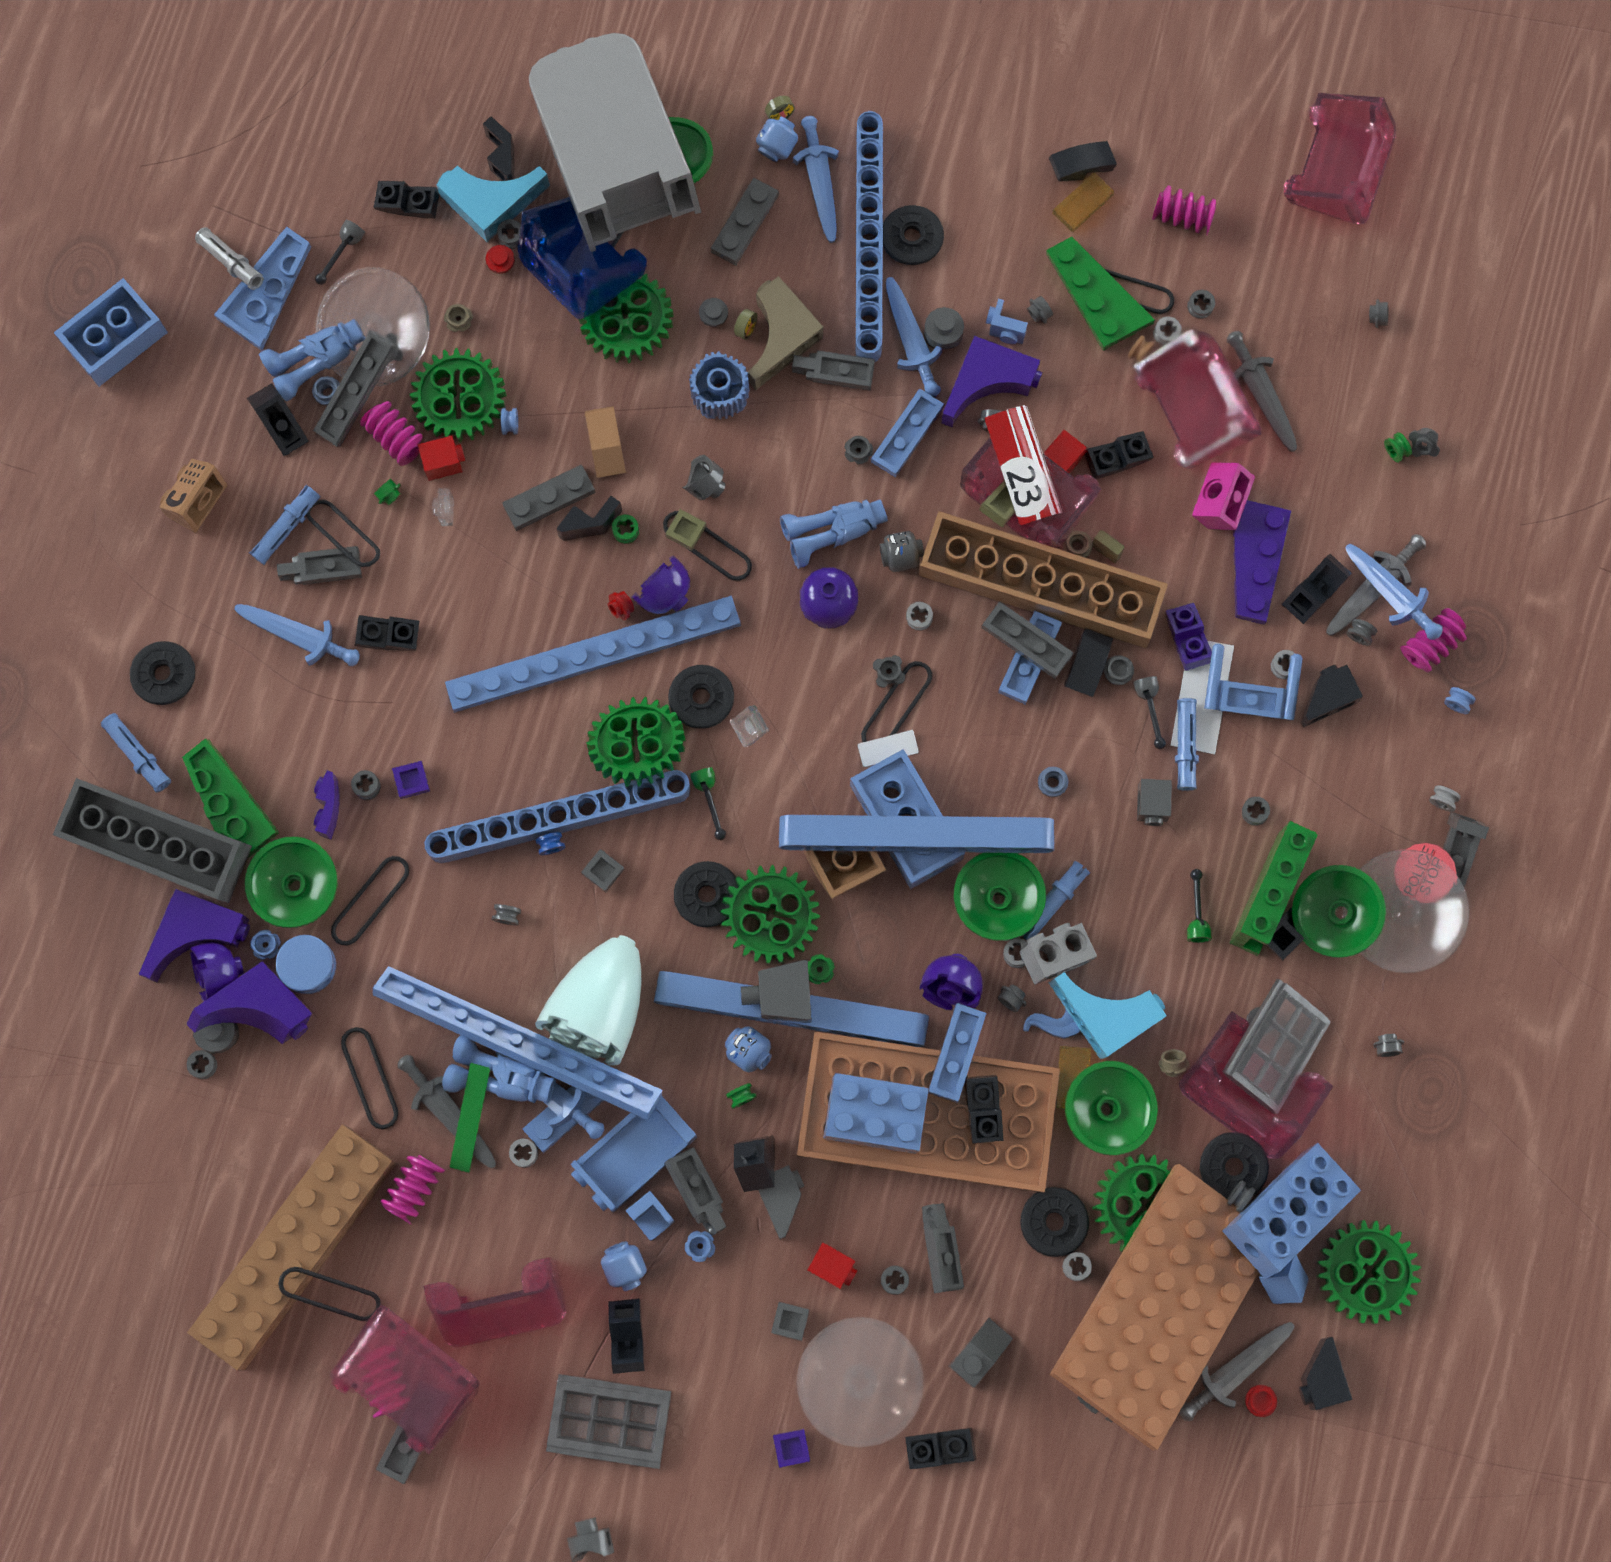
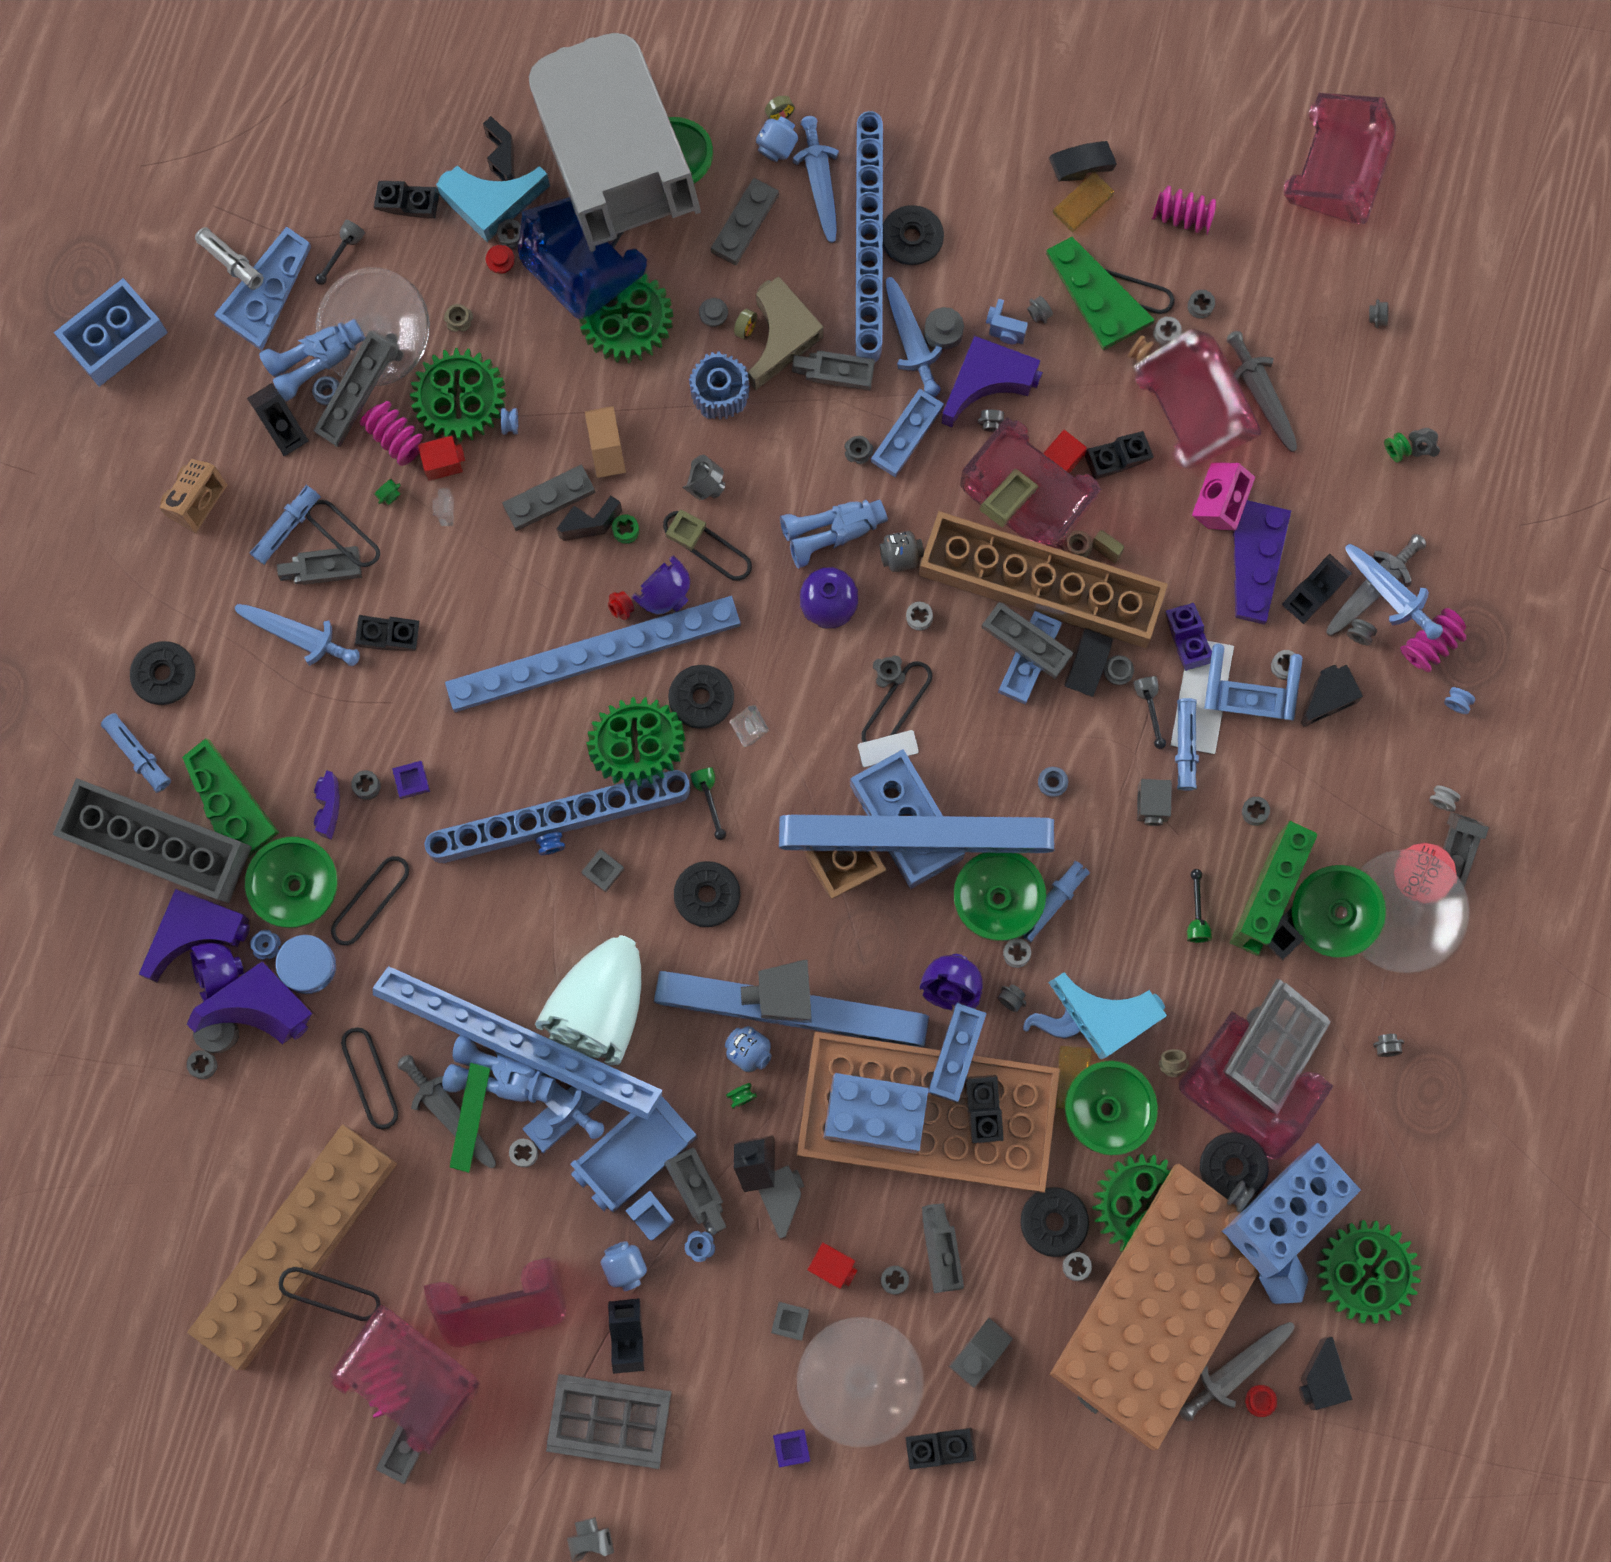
dark pink piece [380,1154,445,1225] -> none
dark grey bush [491,904,521,926] -> none
green gear [720,865,820,965] -> none
green plate [808,954,835,984] -> none
sticker [985,405,1062,525] -> none
light grey brick [1019,923,1097,985] -> none

